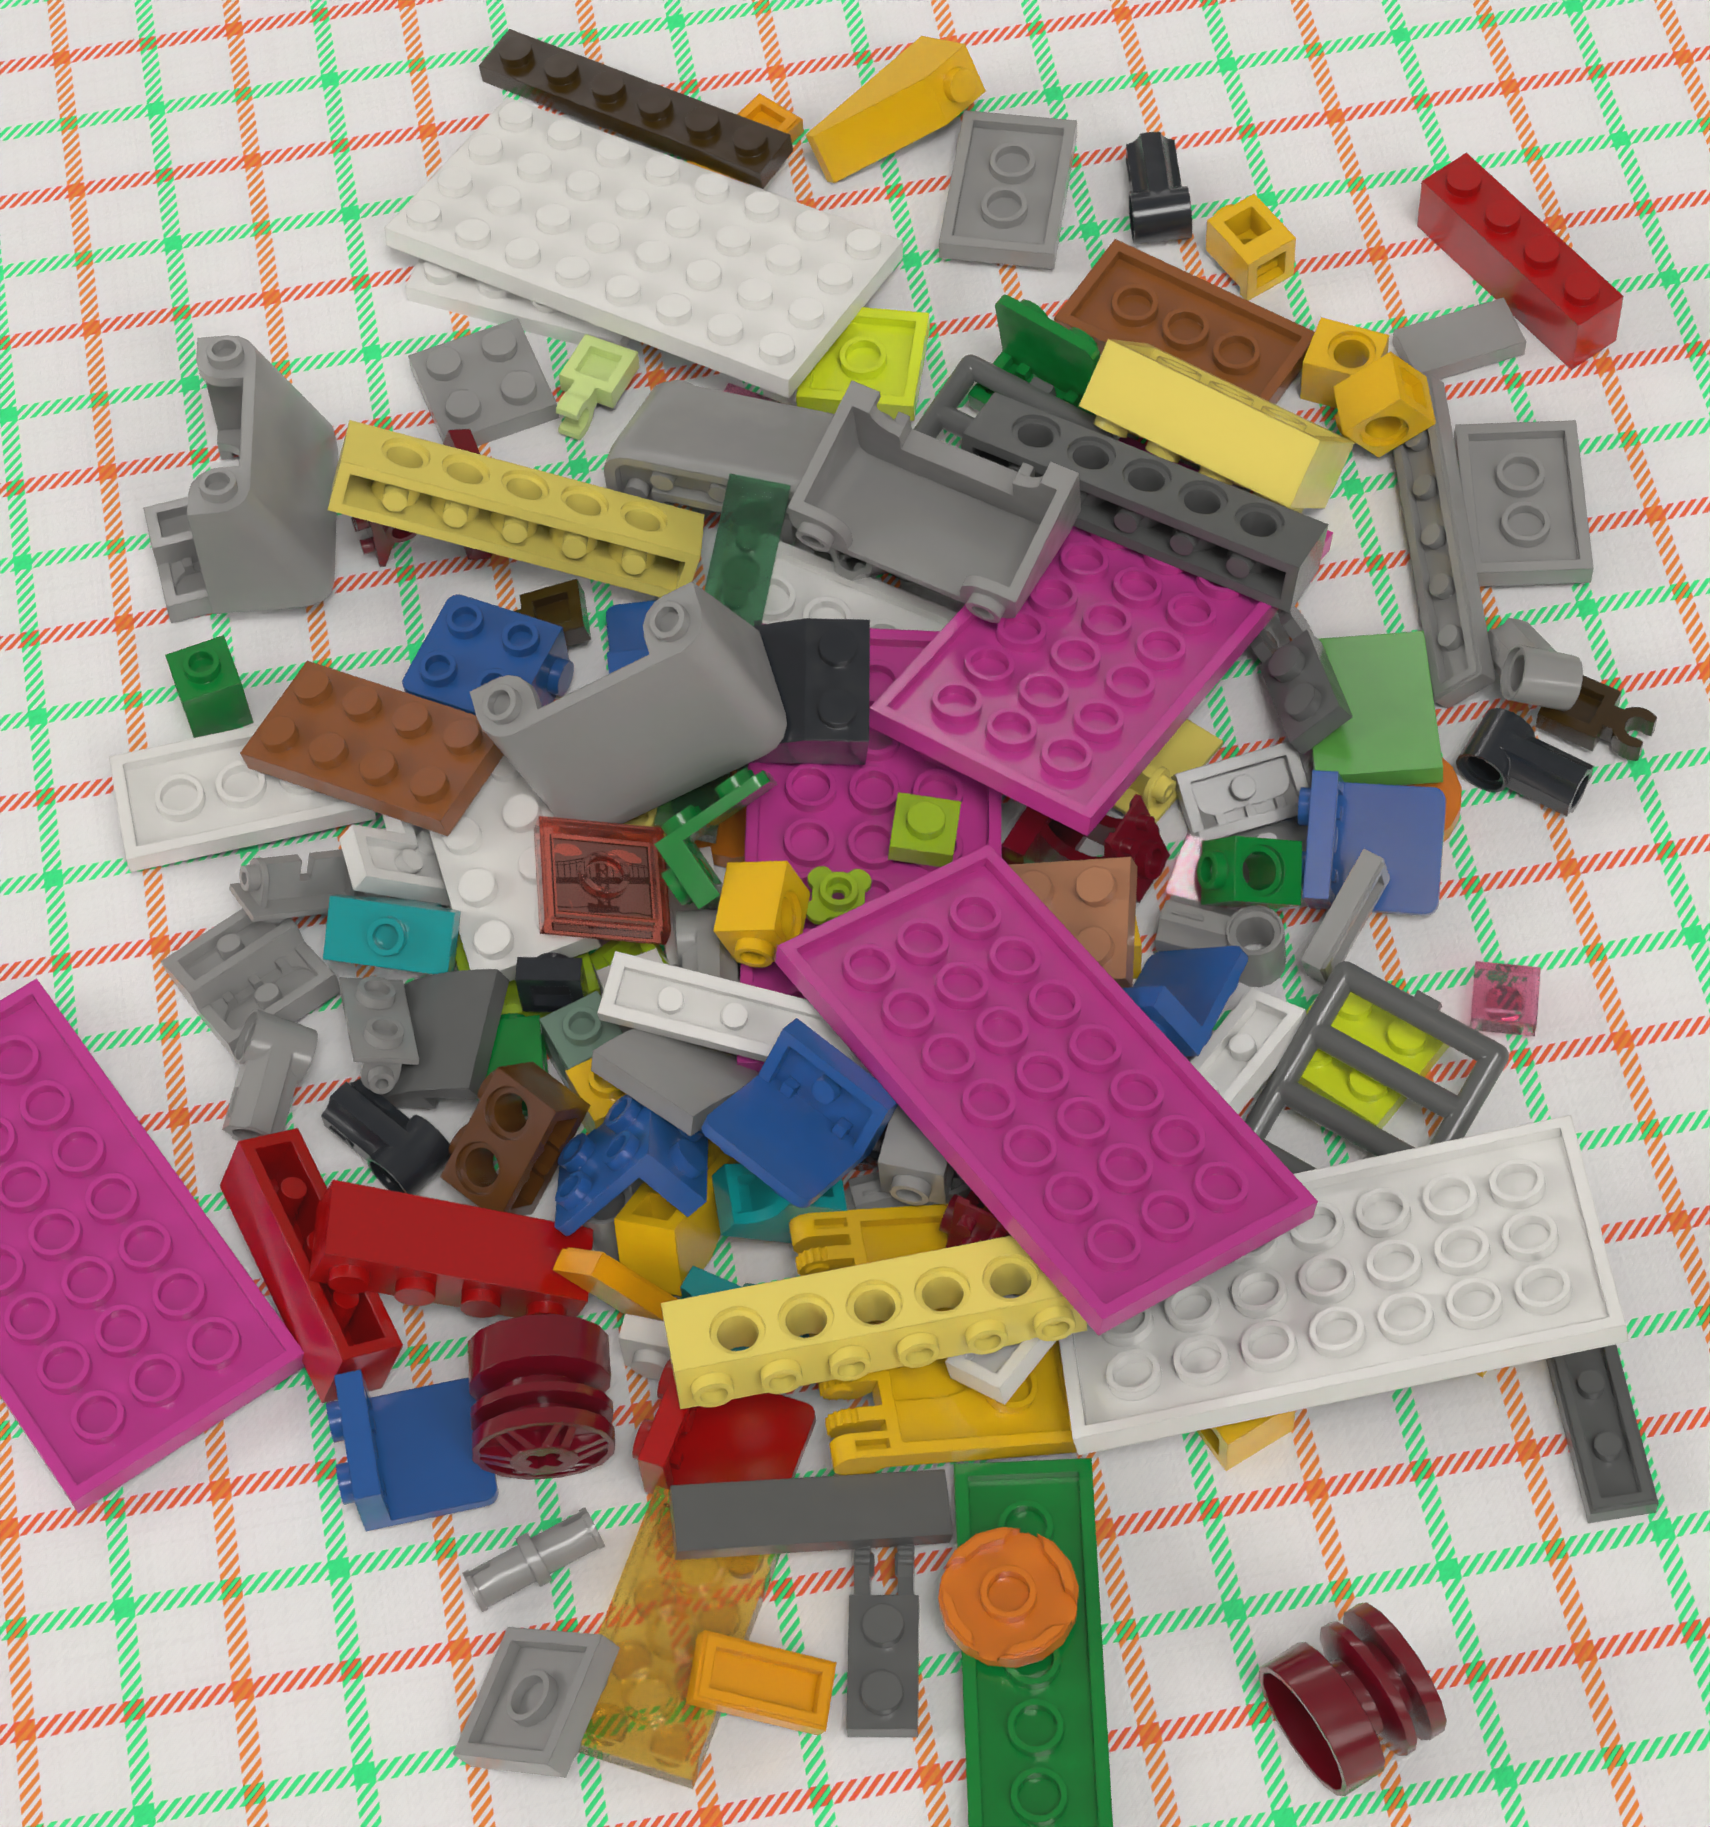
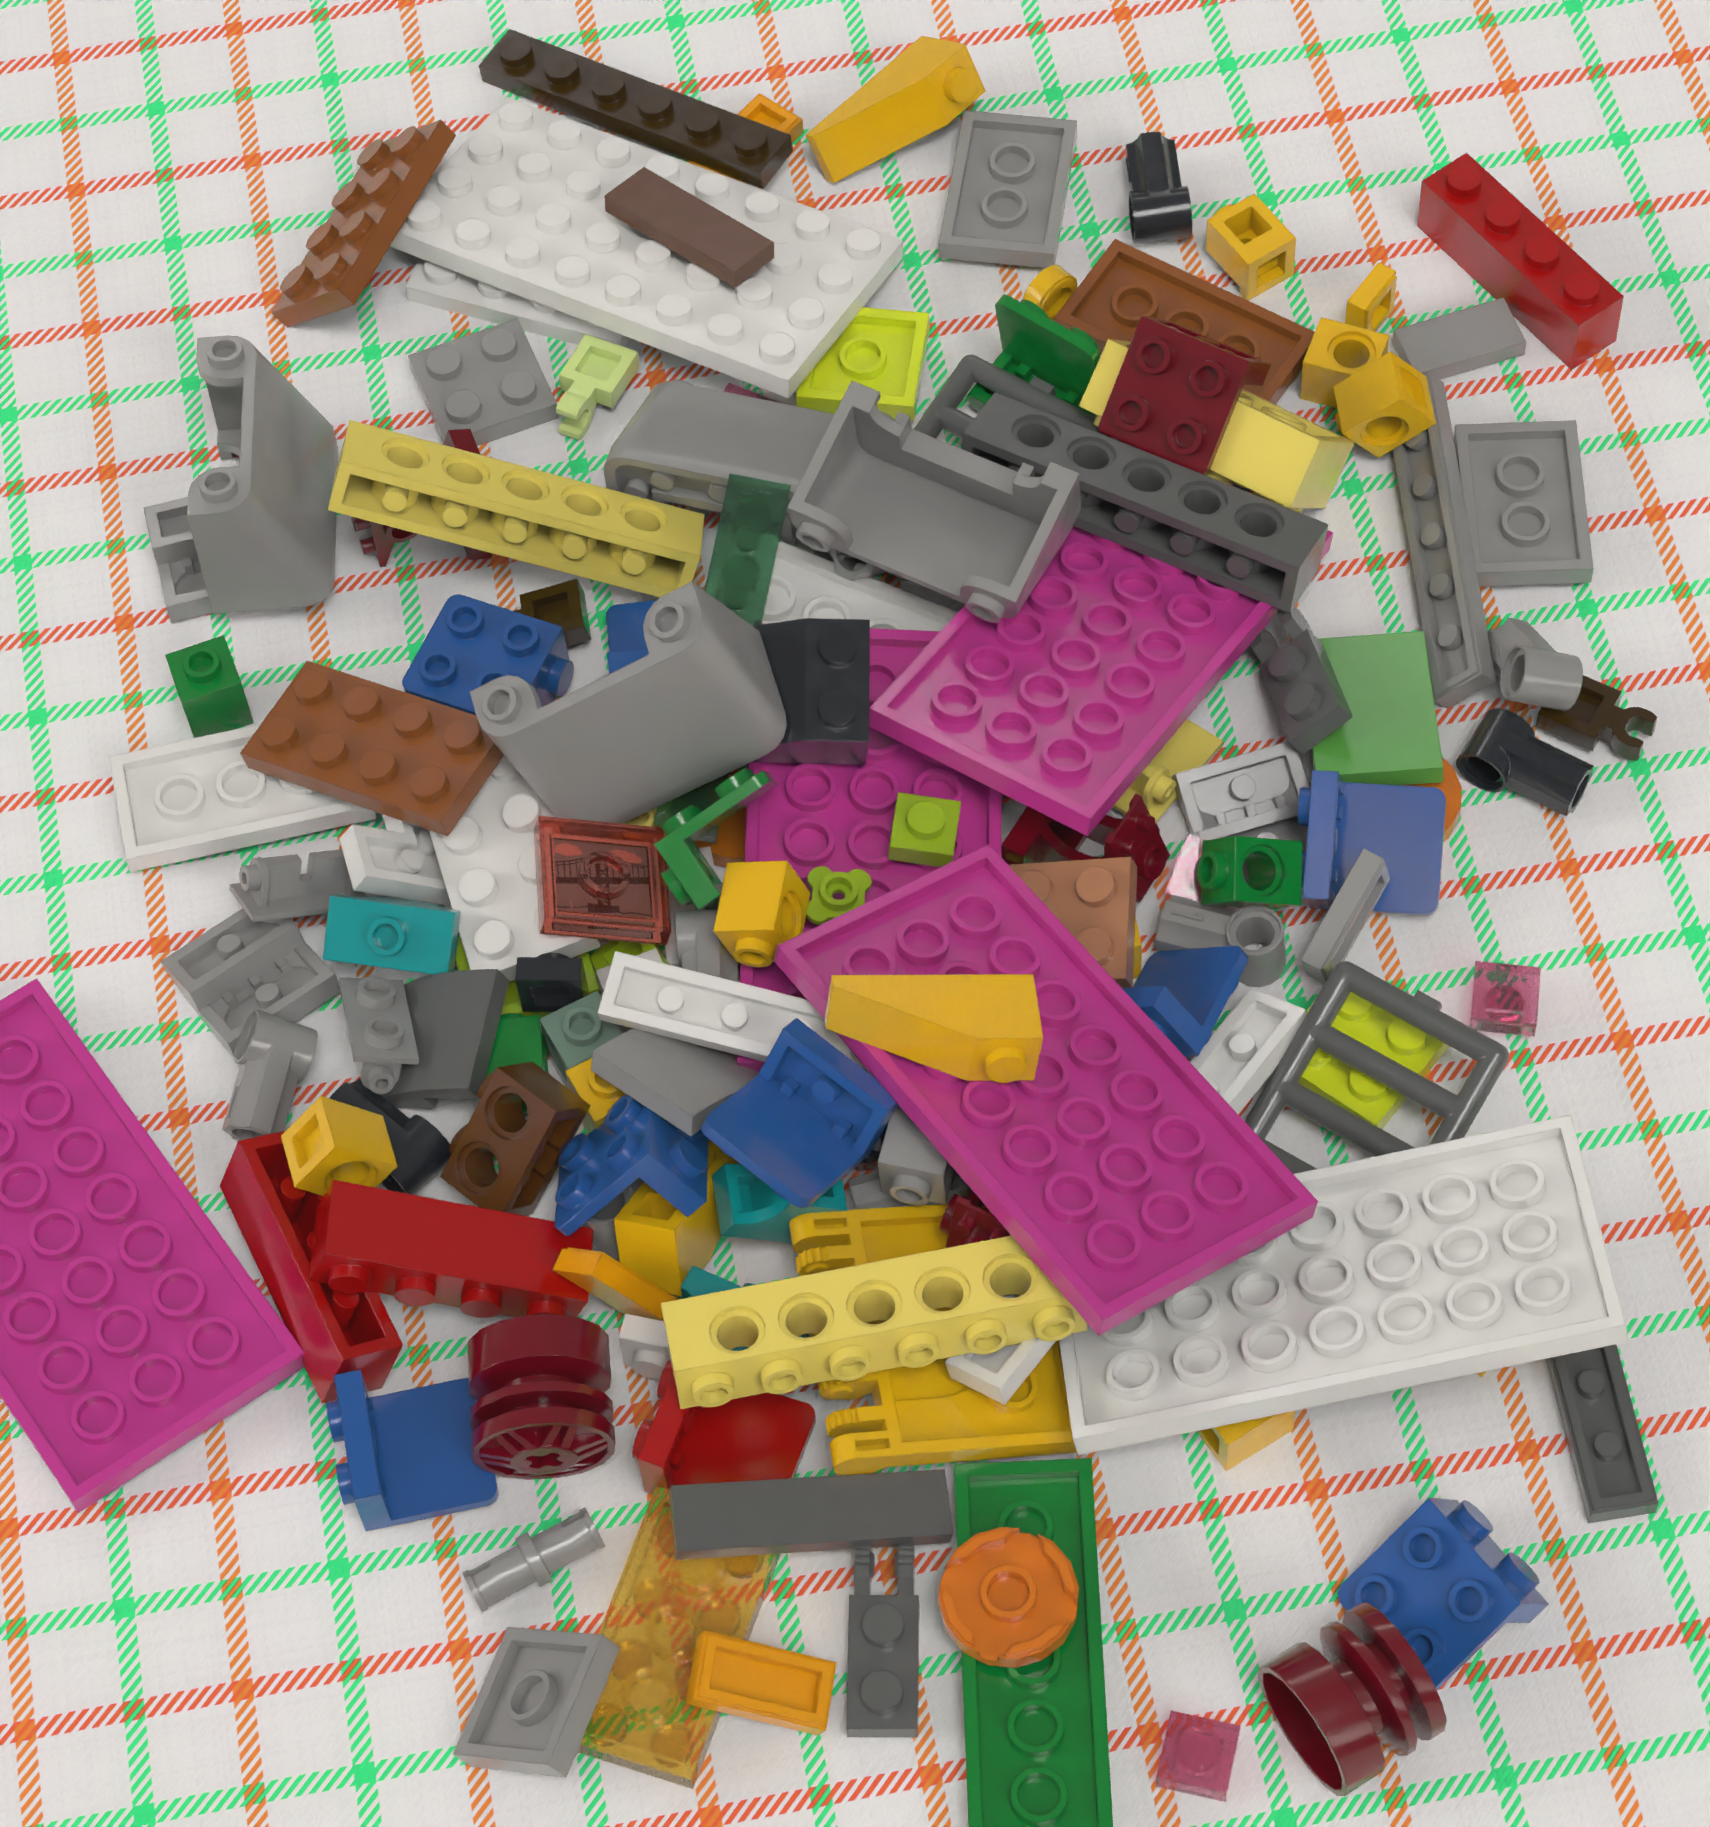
none -> dark orange plate [271,120,456,328]
none -> yellow brick [281,1096,398,1196]
none -> reddish brown tile [604,167,774,287]
none -> yellow slope [825,974,1043,1083]
none -> yellow tile [1022,265,1077,321]
none -> dark red bracket [1098,316,1271,475]
none -> clear pink plate [1156,1711,1241,1802]
none -> blue bracket [1338,1498,1549,1690]
none -> yellow tile [1345,262,1397,331]

